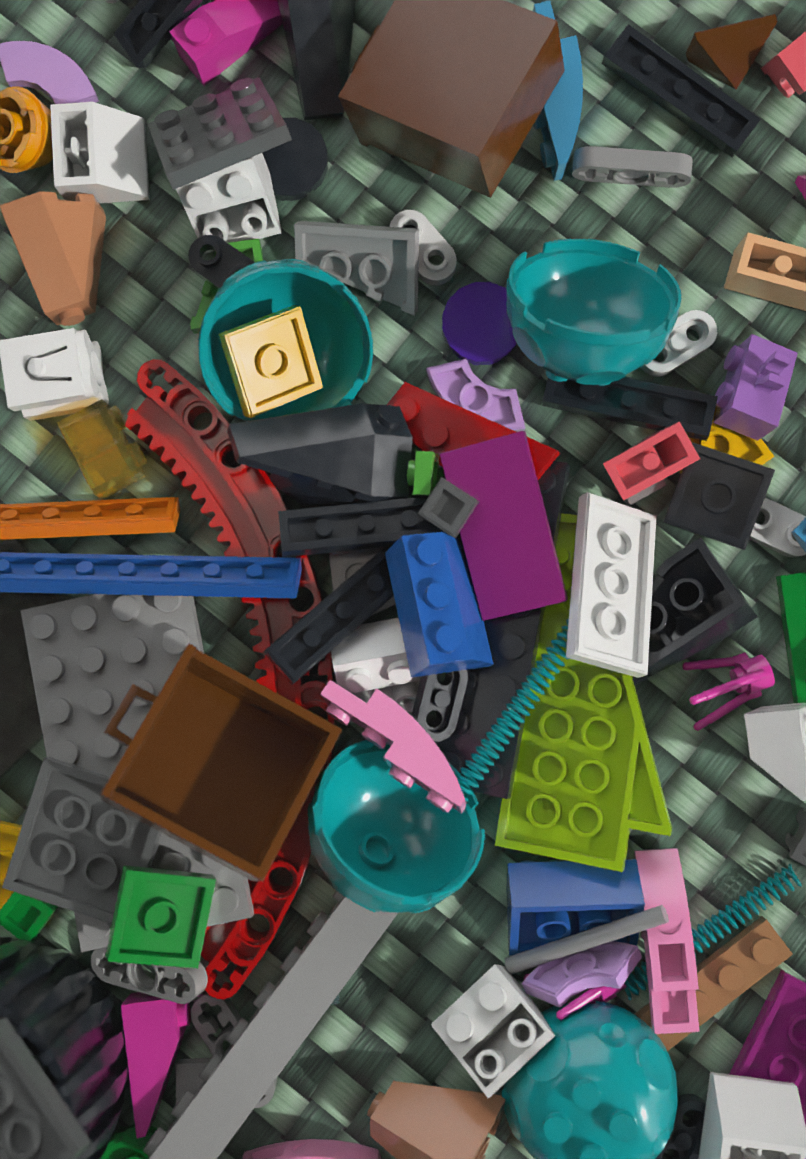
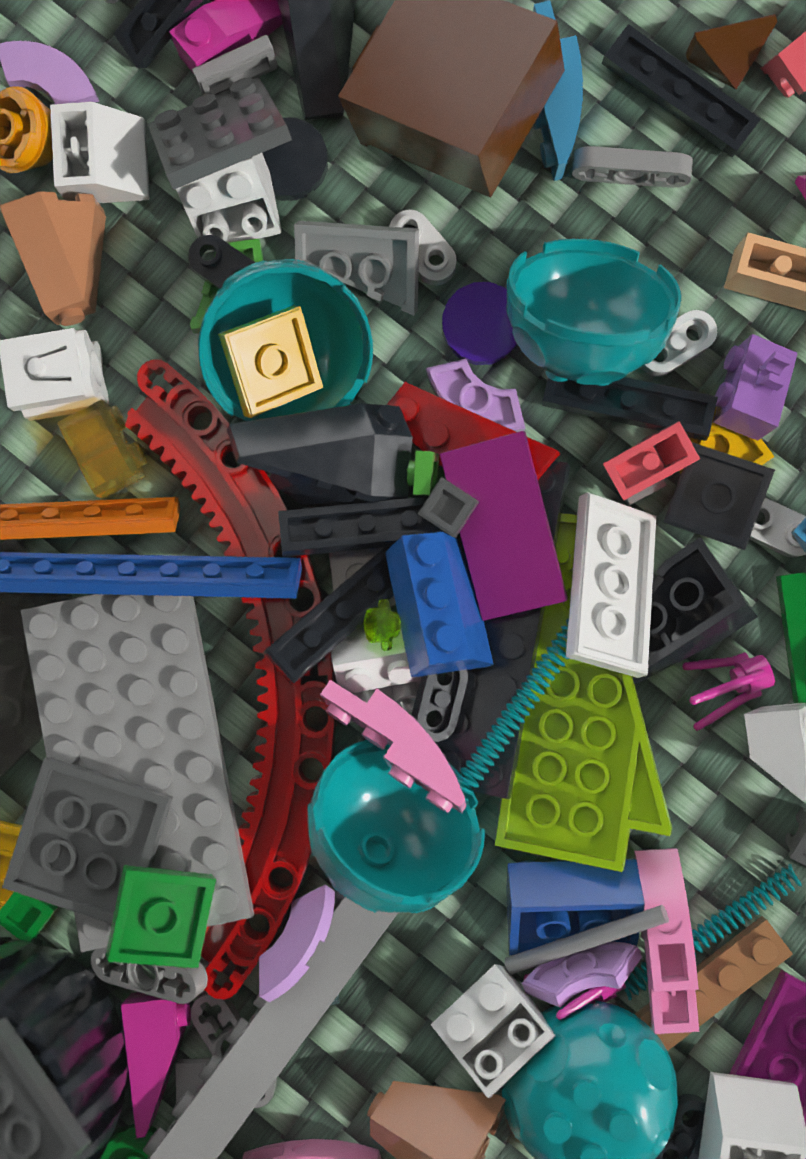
reddish brown container [101,643,342,881] -> none
none -> light grey tile [192,35,278,95]
none -> lavender tile [259,885,335,1002]
none -> clear neon green plate [364,599,401,651]

